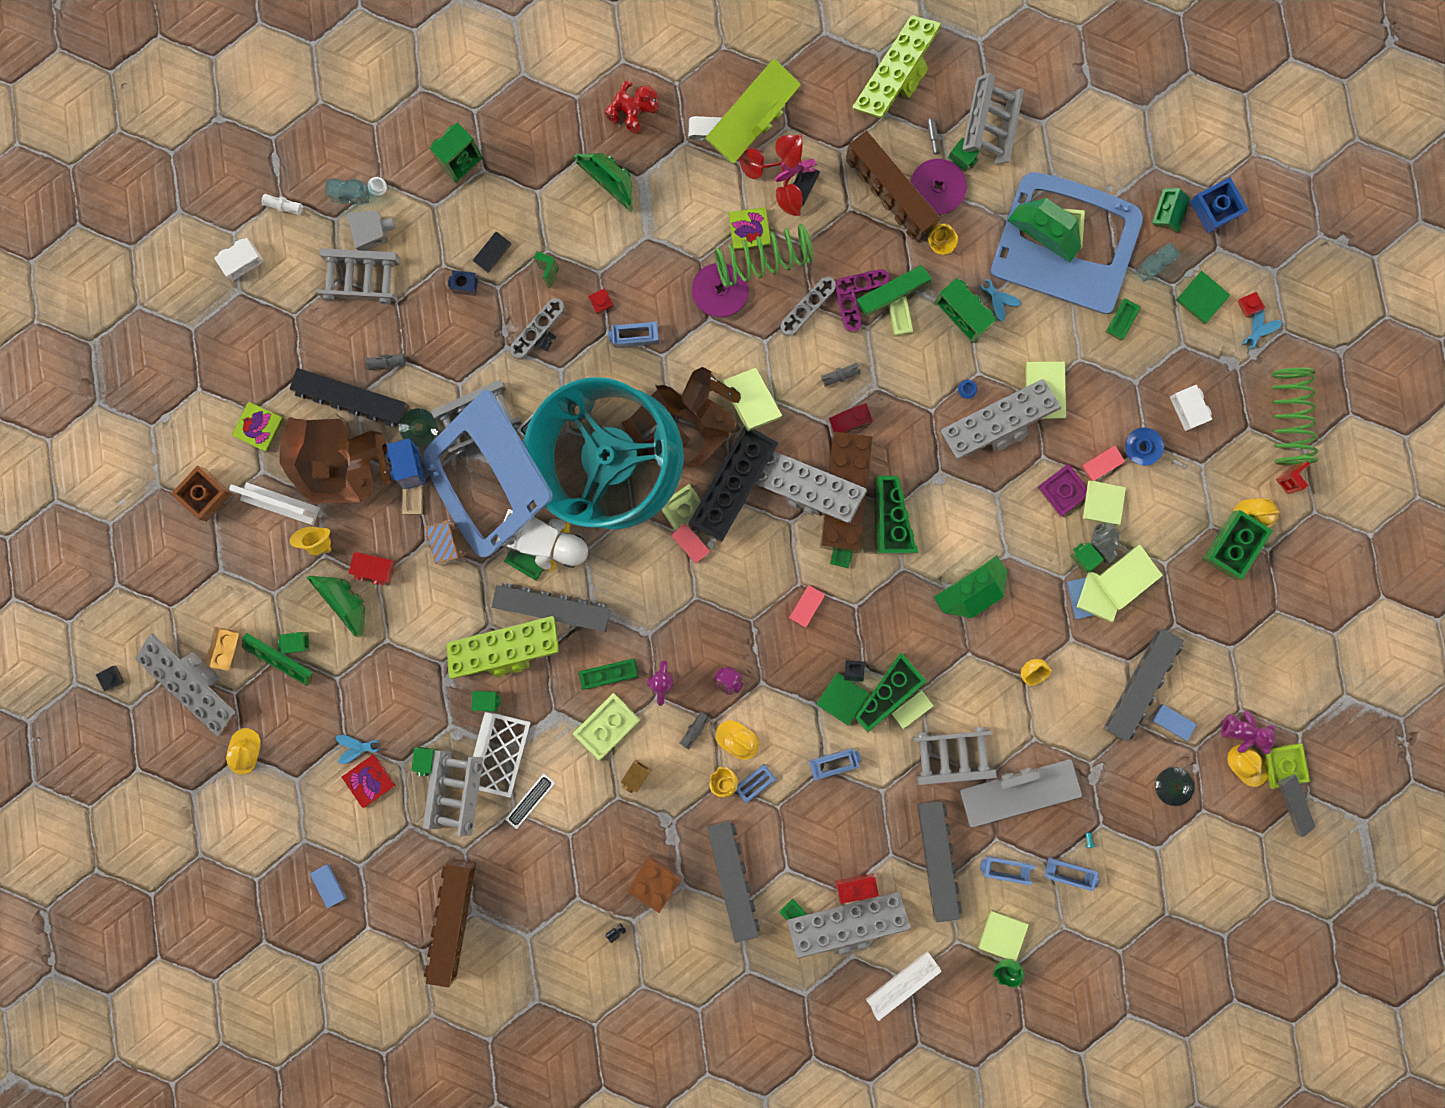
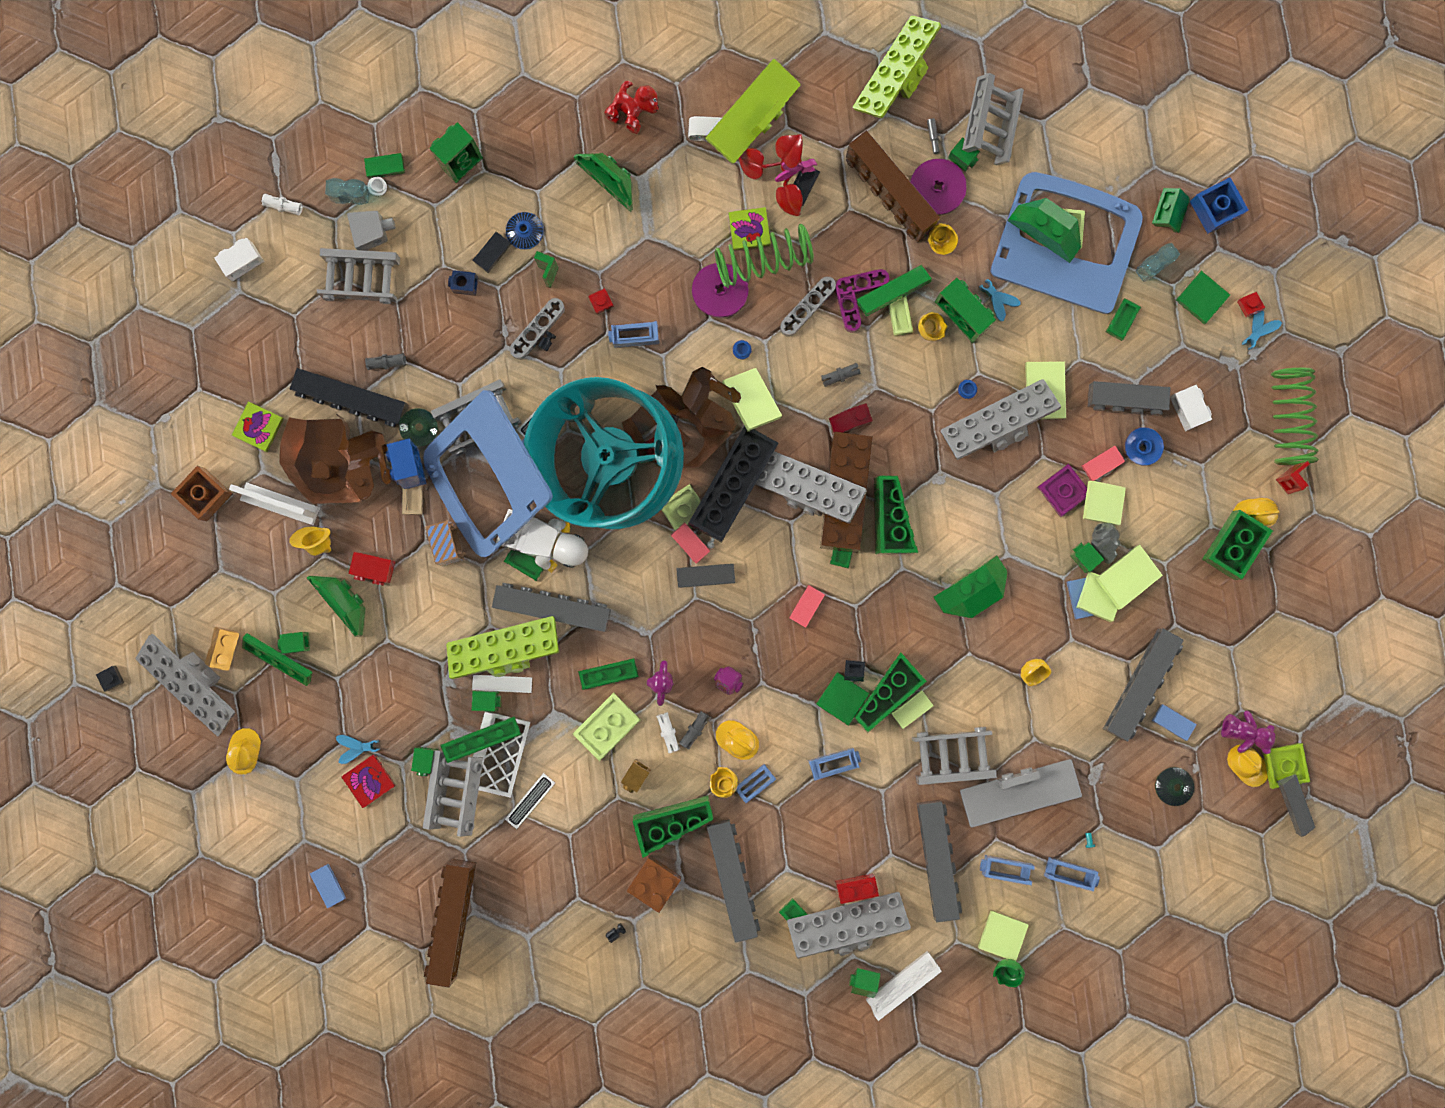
none -> green tile [364,153,405,179]
none -> green tile [440,716,521,763]
none -> white sticker [472,675,532,693]
none -> dish [506,212,543,250]
none -> green wedge [633,796,713,858]
none -> white pin [656,712,680,753]
none -> dark grey slope [676,563,735,588]
none -> blue plate [733,340,752,360]
none -> green brick [849,968,880,998]
none -> yellow hair [918,312,947,341]
none -> dark grey brick [1087,381,1171,416]

